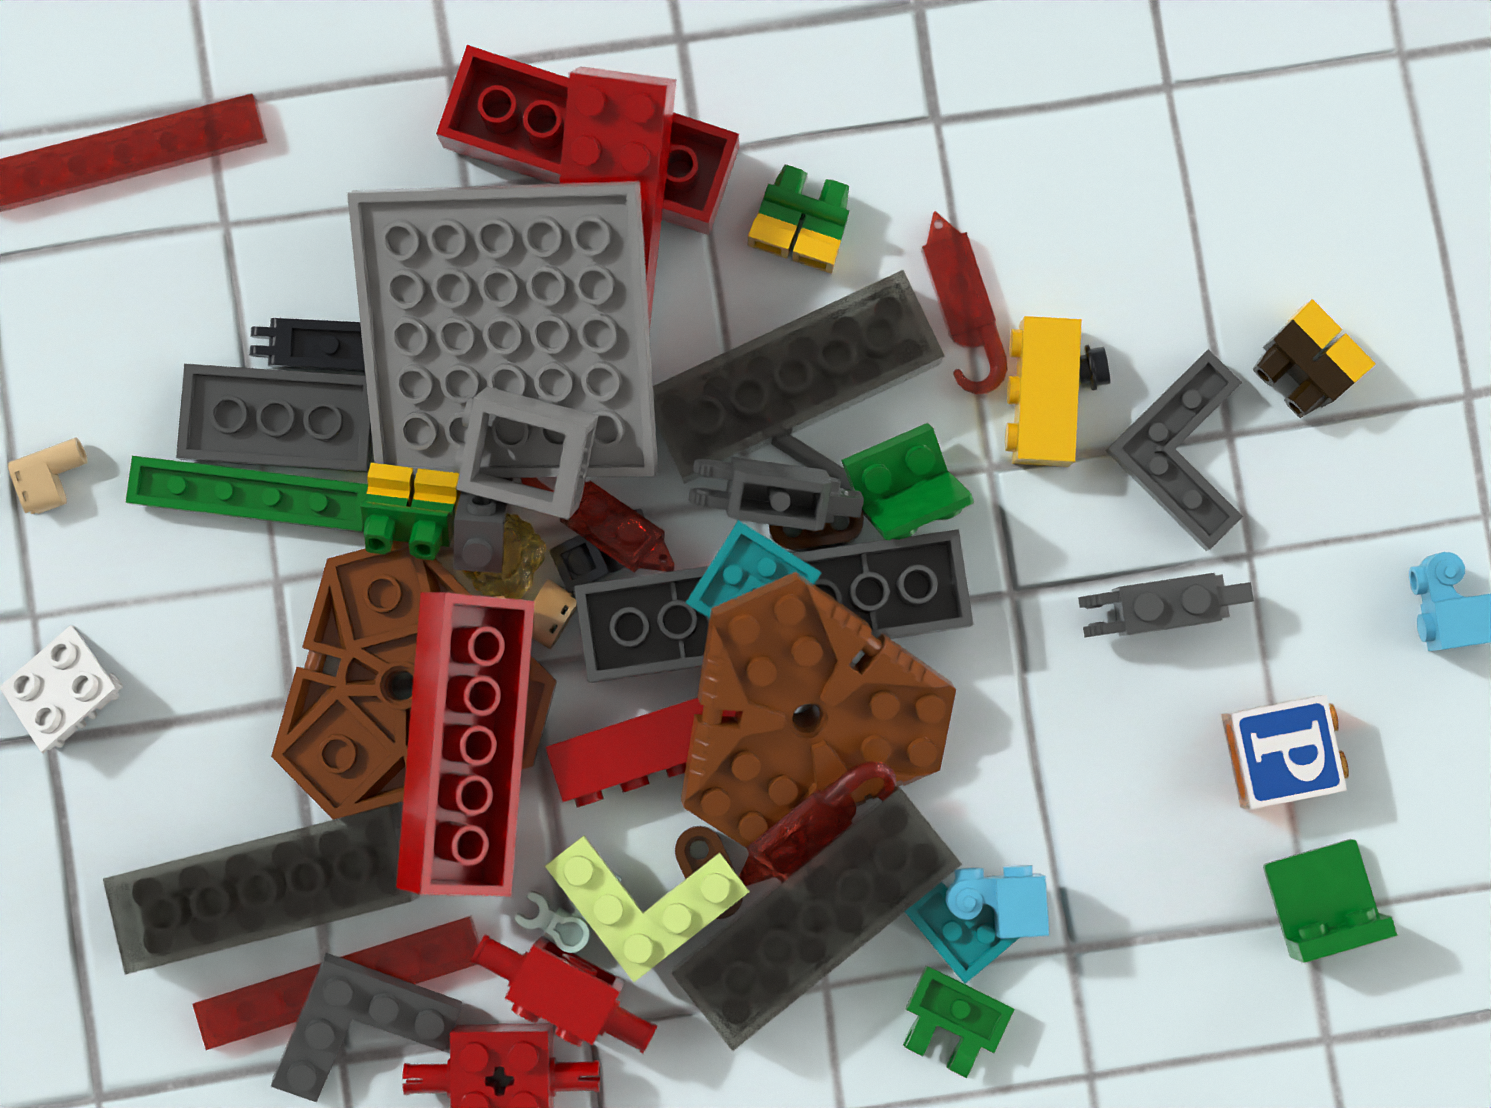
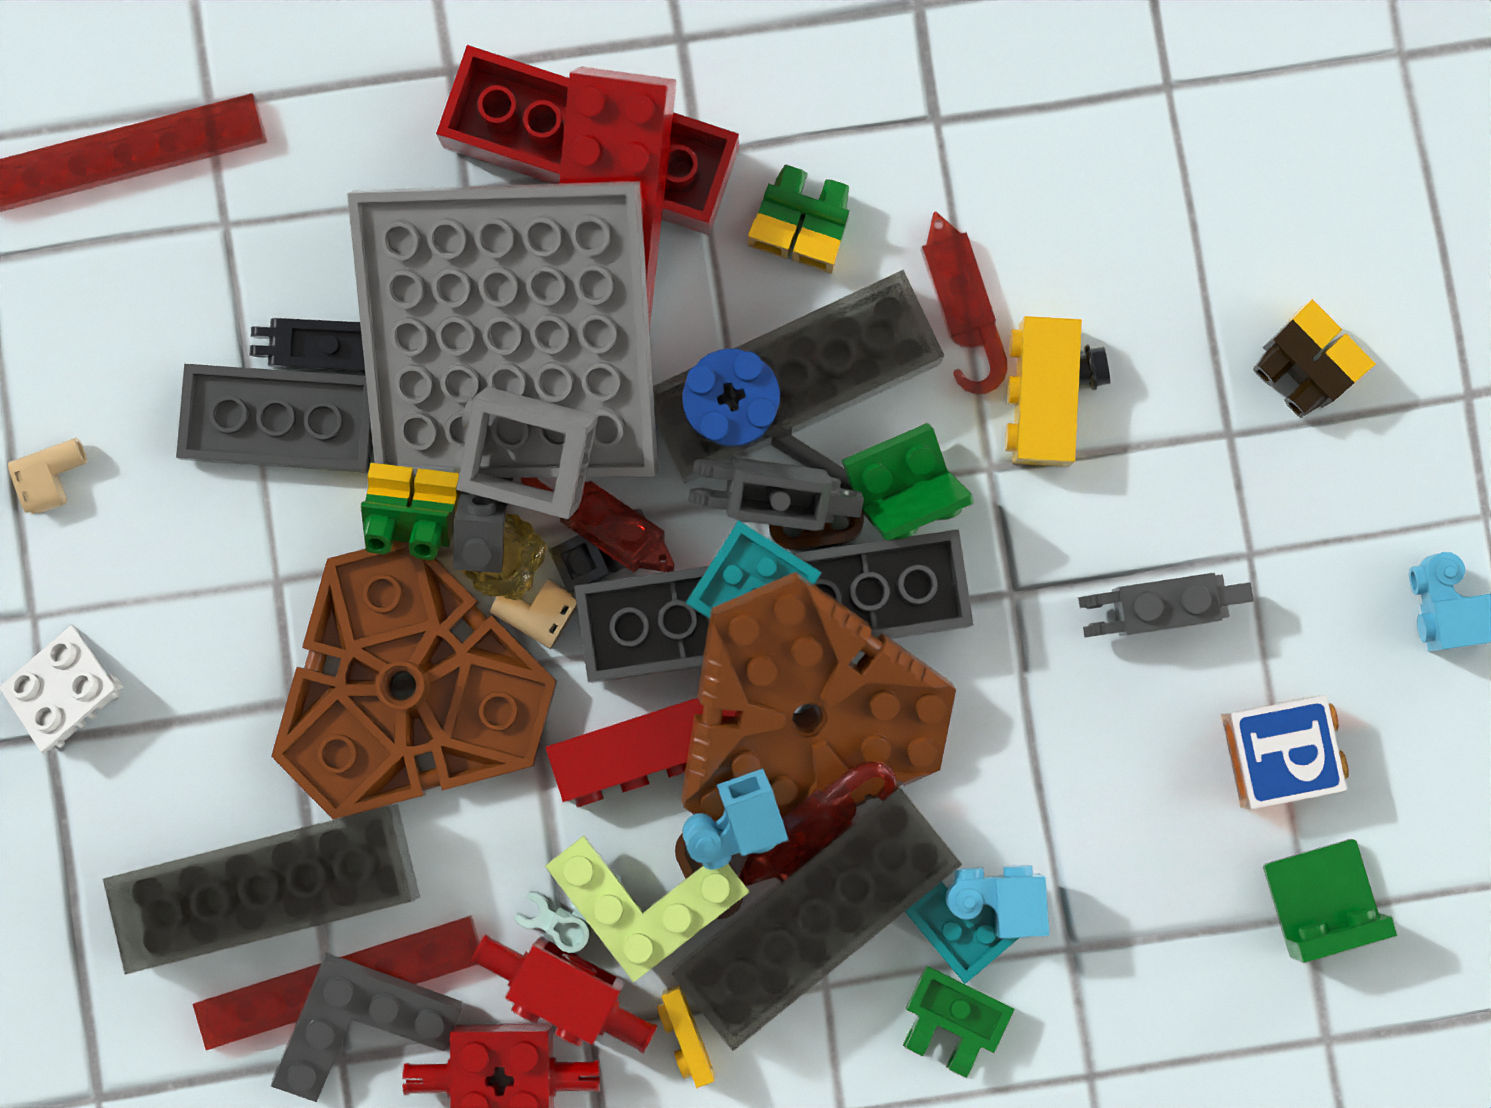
green plate [125,456,368,533] -> none
red brick [396,593,535,896] -> none
dark grey plate [1105,349,1243,551] -> none
none -> yellow plate [657,984,715,1089]
none -> blue plate [682,349,780,448]
none -> medium azure brick [682,769,788,870]

